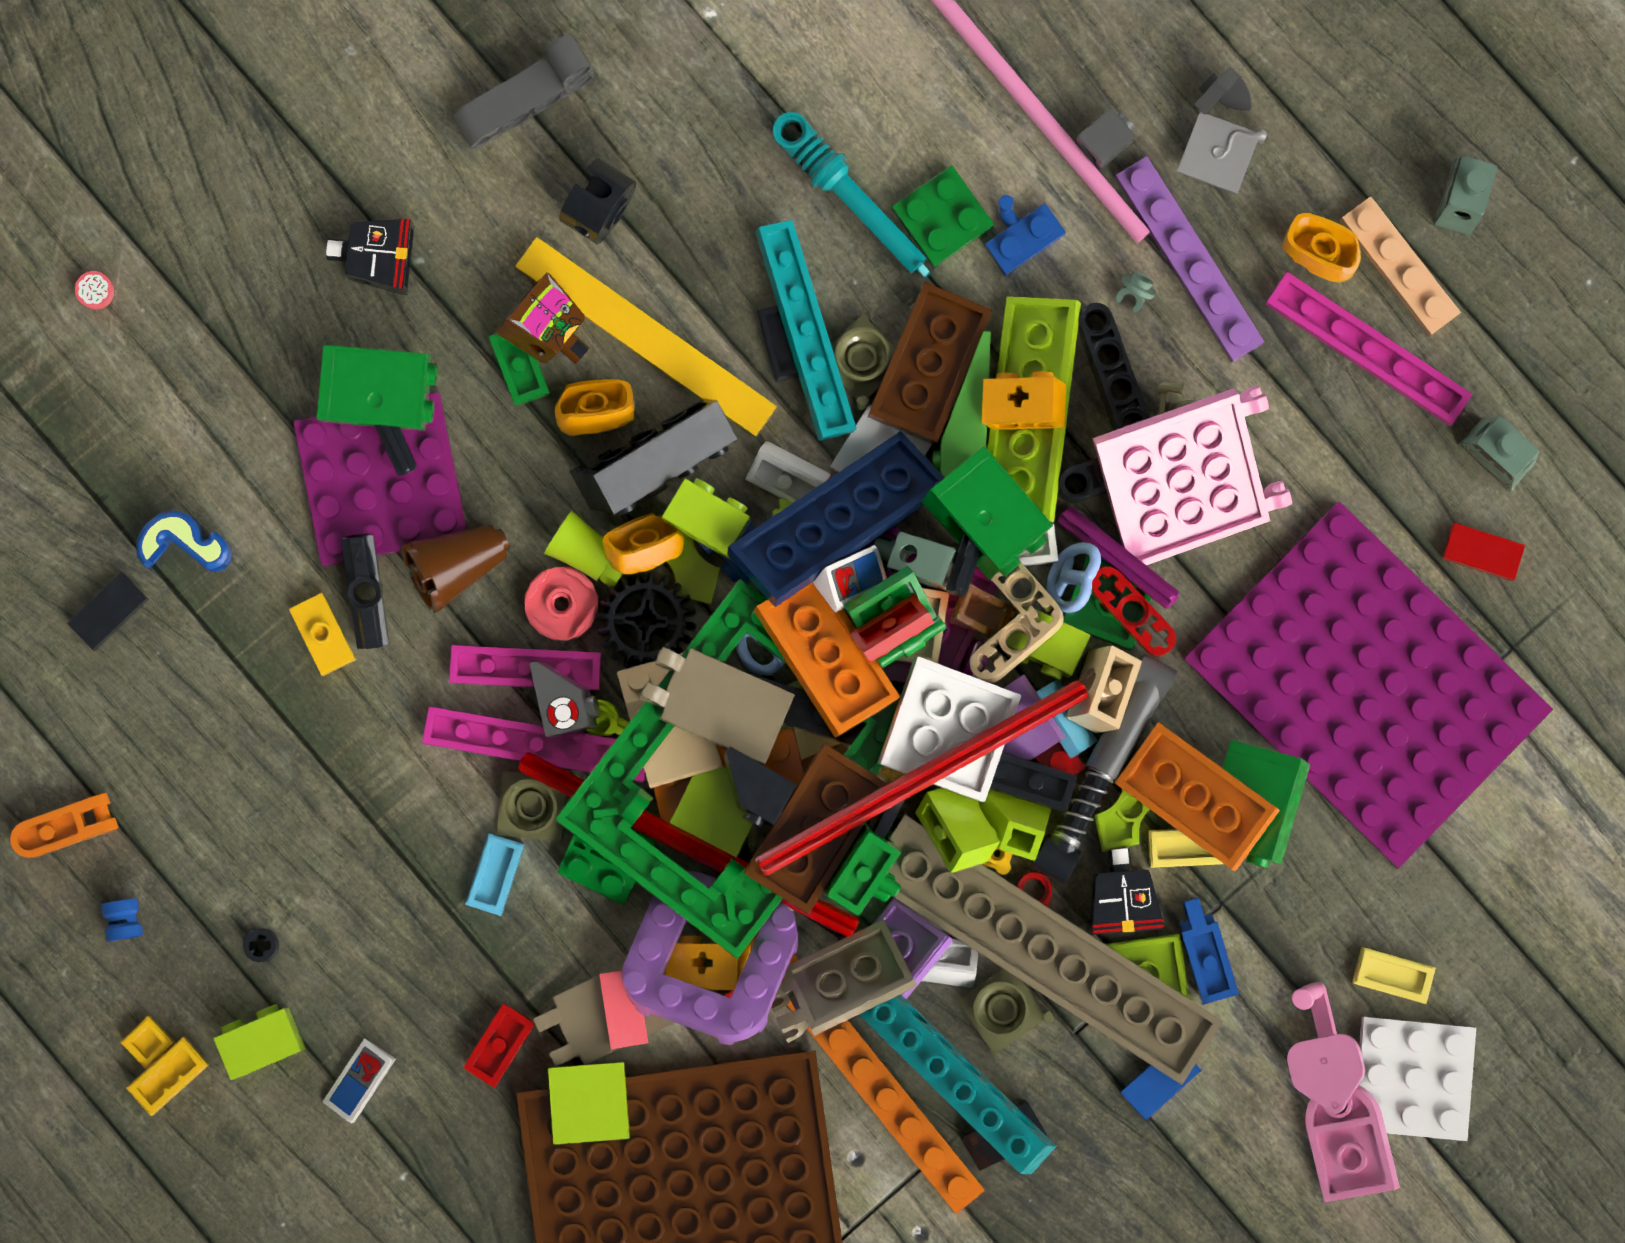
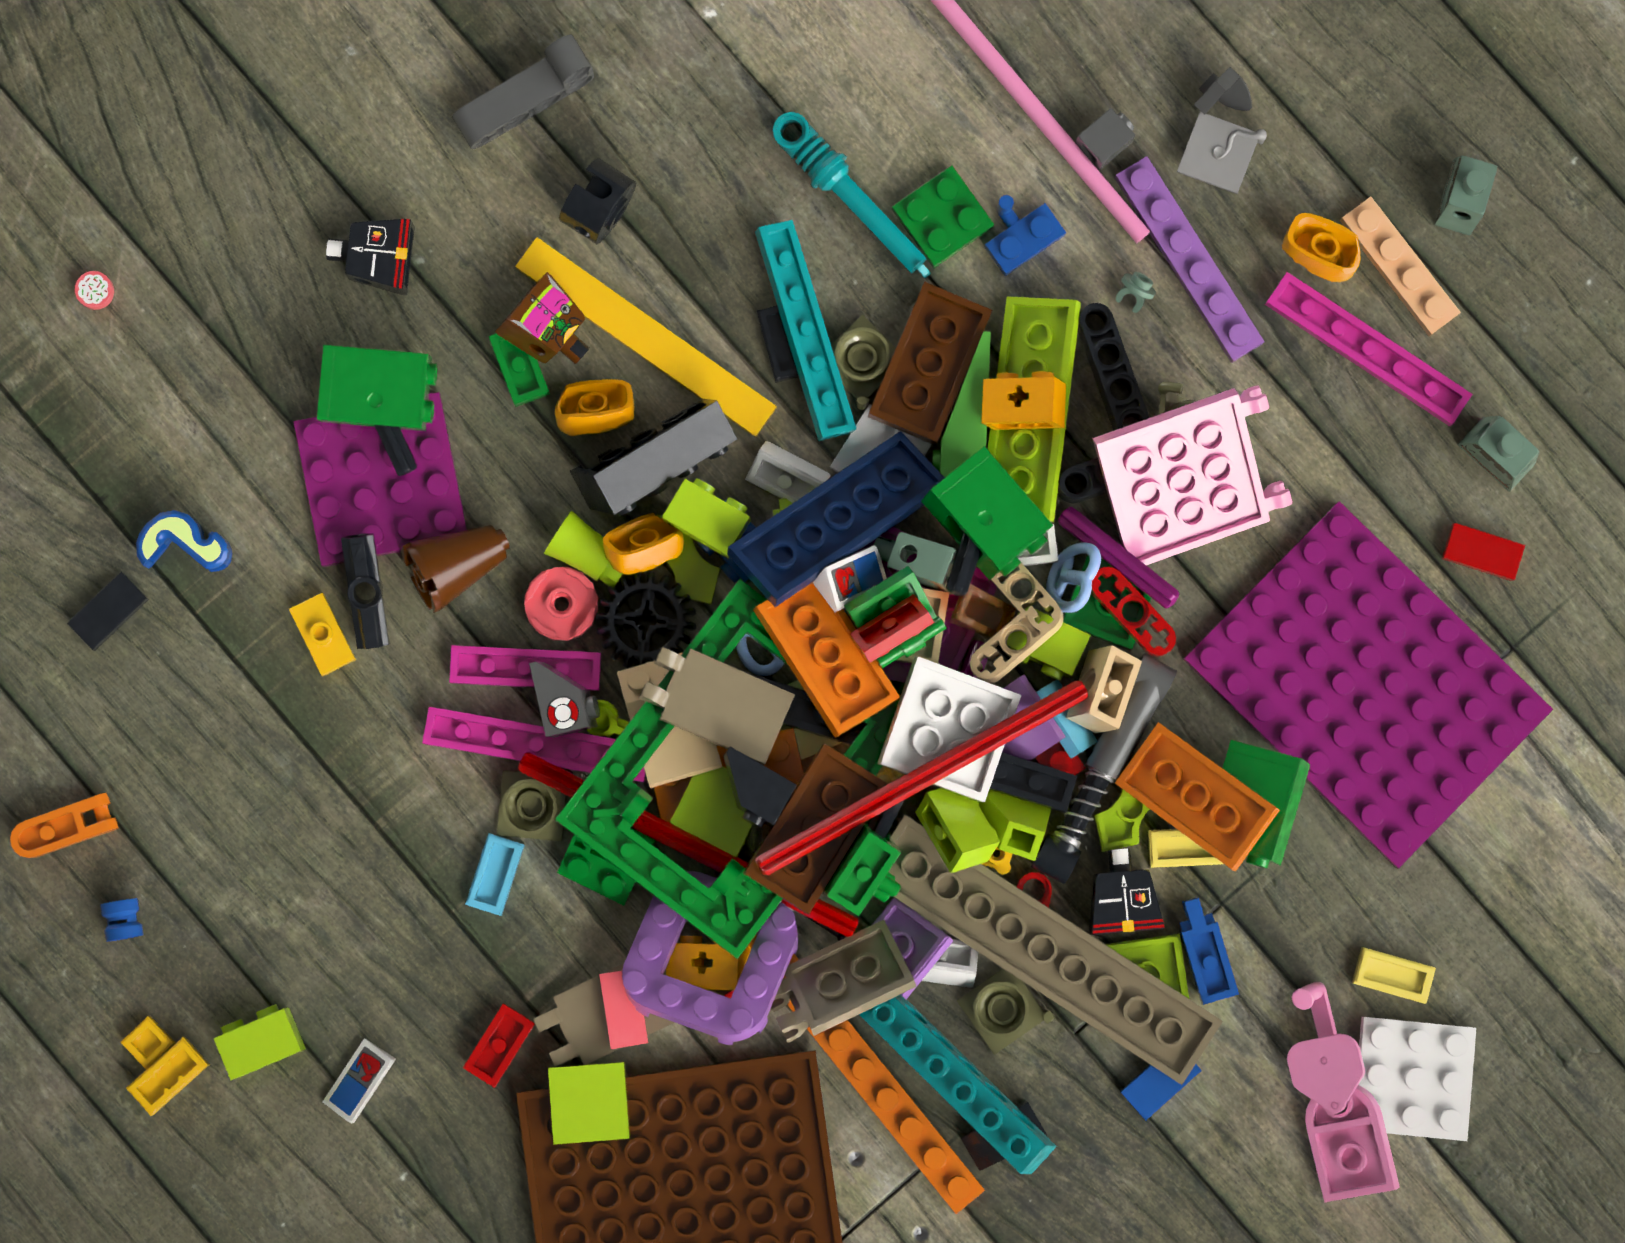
black bush [243,929,279,963] -> none

